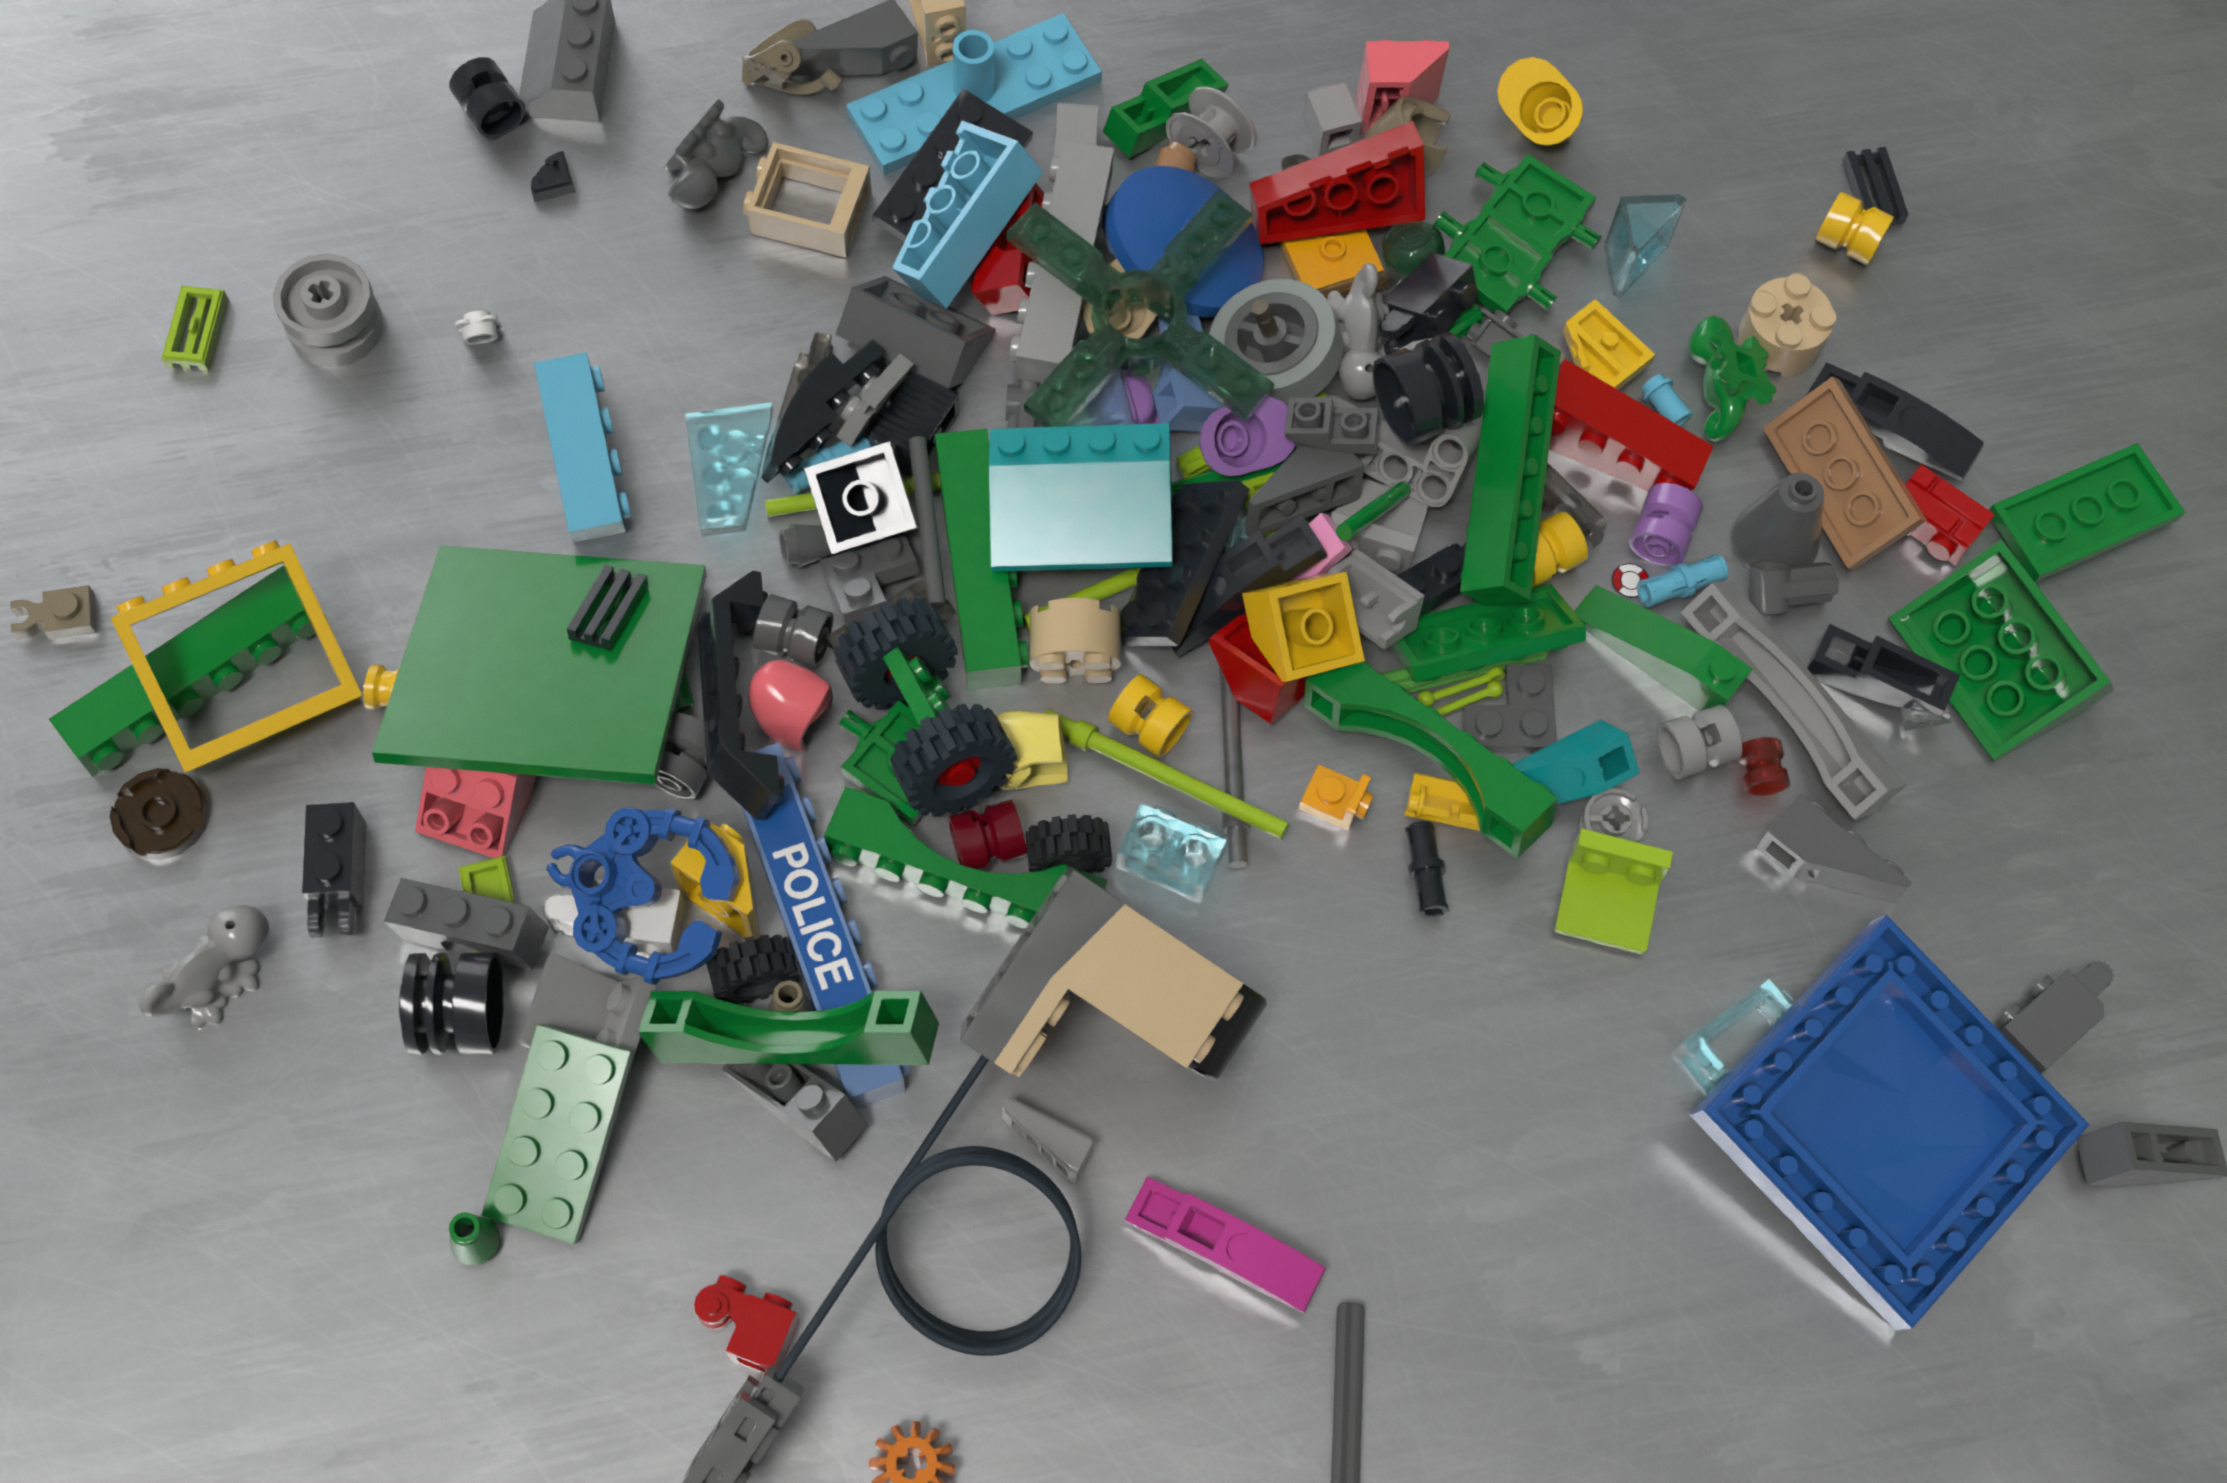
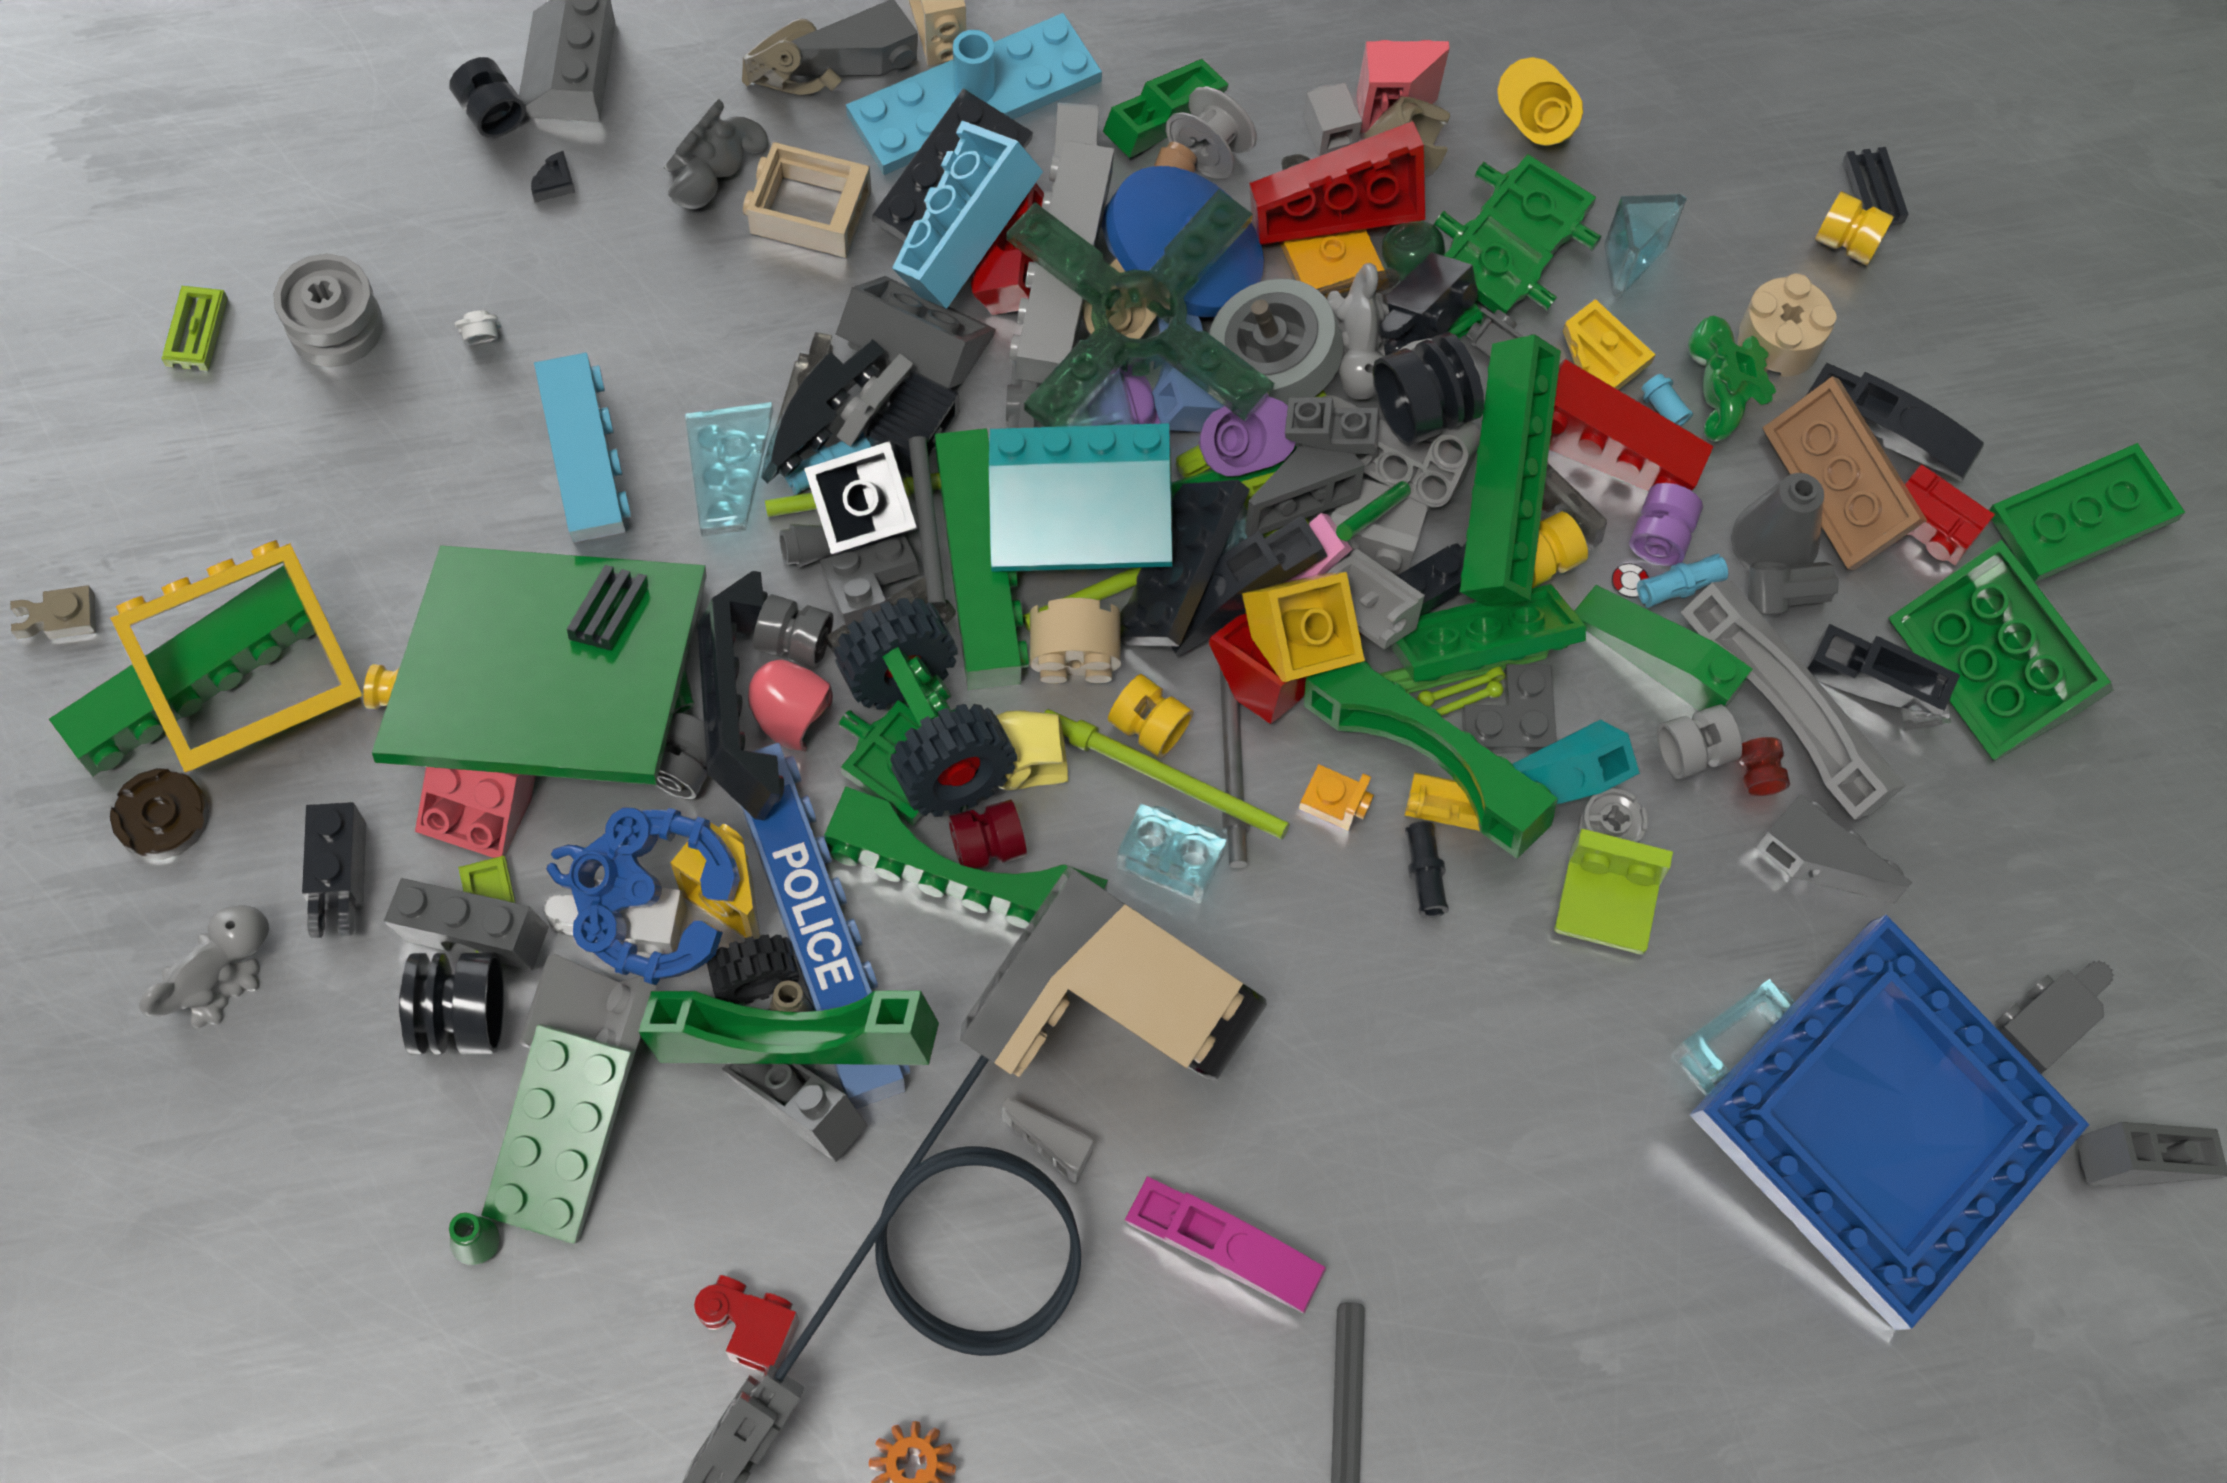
black tyre [1025,814,1113,874] -> none

